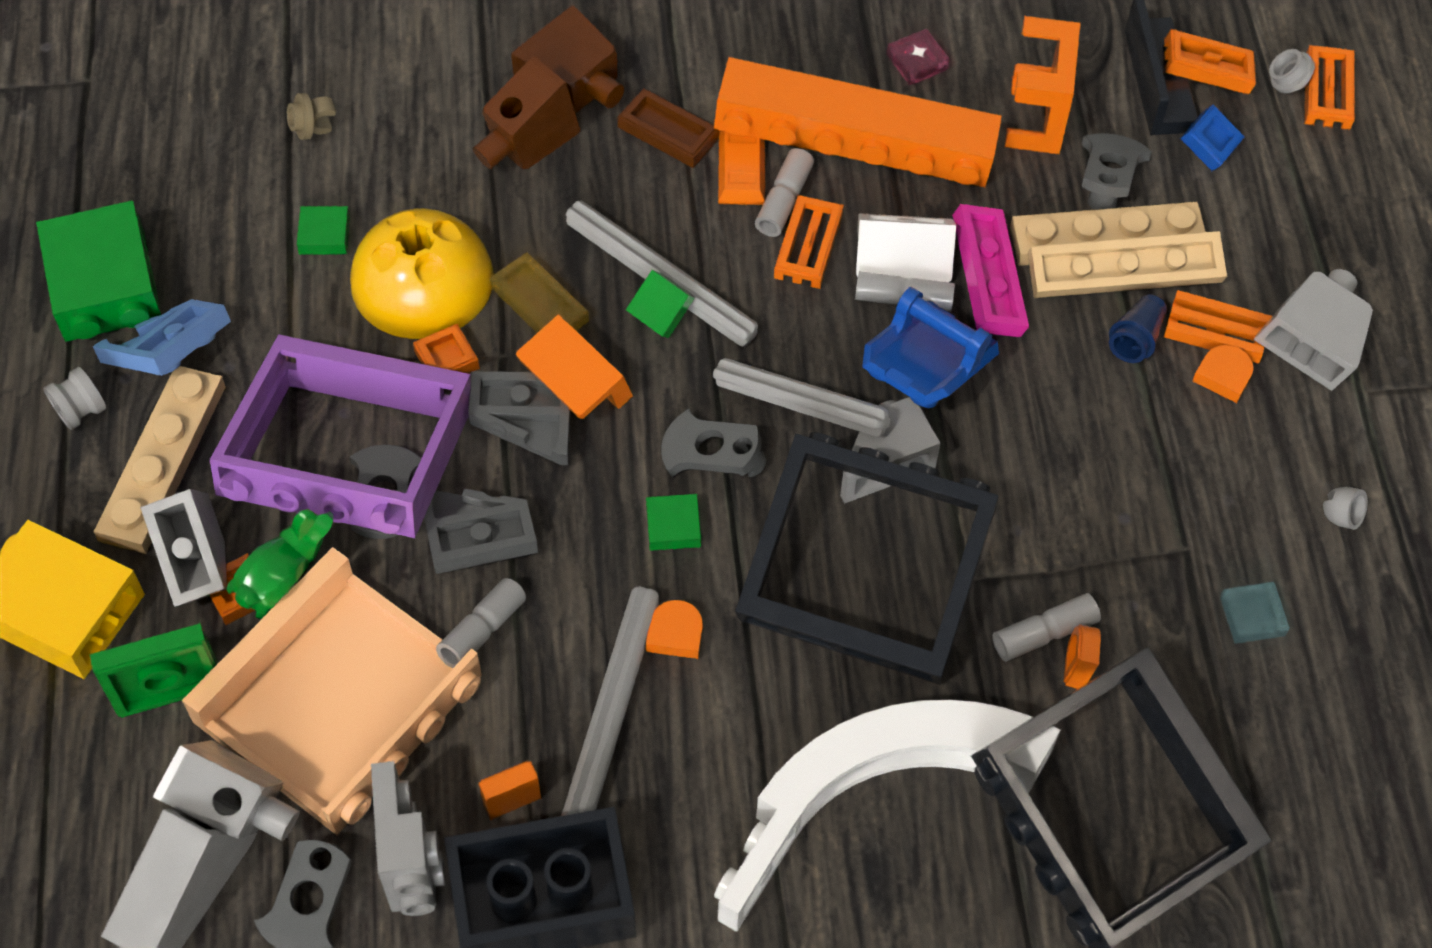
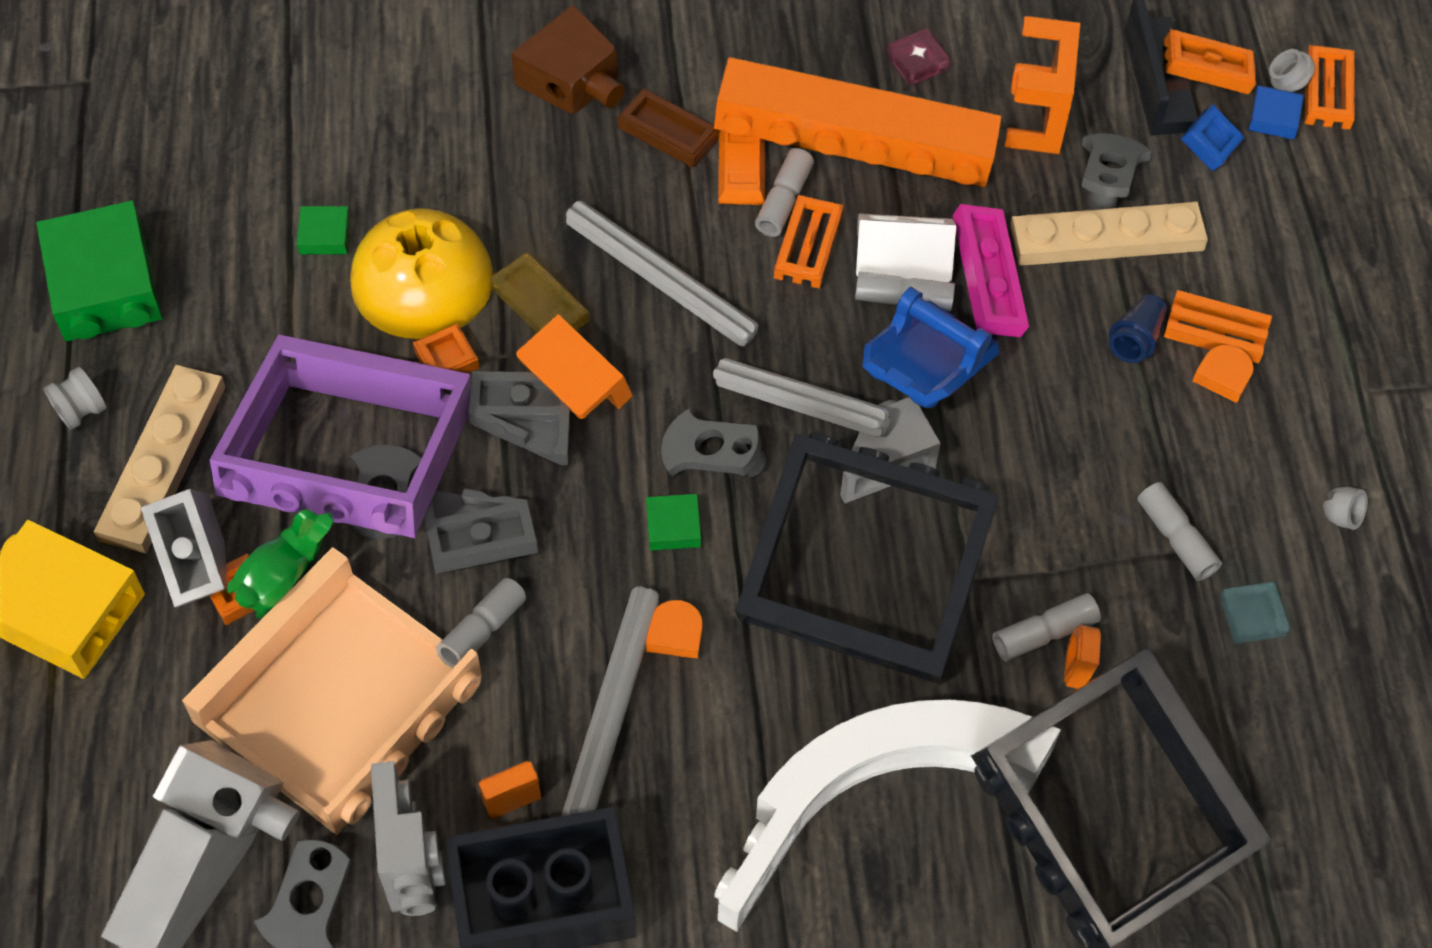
green tile [90,623,218,718] -> none
medium blue wing [93,299,231,376] -> none
dark tan plate [287,93,336,140] -> none
reddish brown torso [473,55,581,169] -> none
green tile [626,270,695,338] -> none
tan plate [1028,231,1227,298] -> none
light grey torso [1254,269,1373,391] -> none
none -> light grey piece [1137,482,1222,581]
none -> blue tile [1249,86,1303,139]

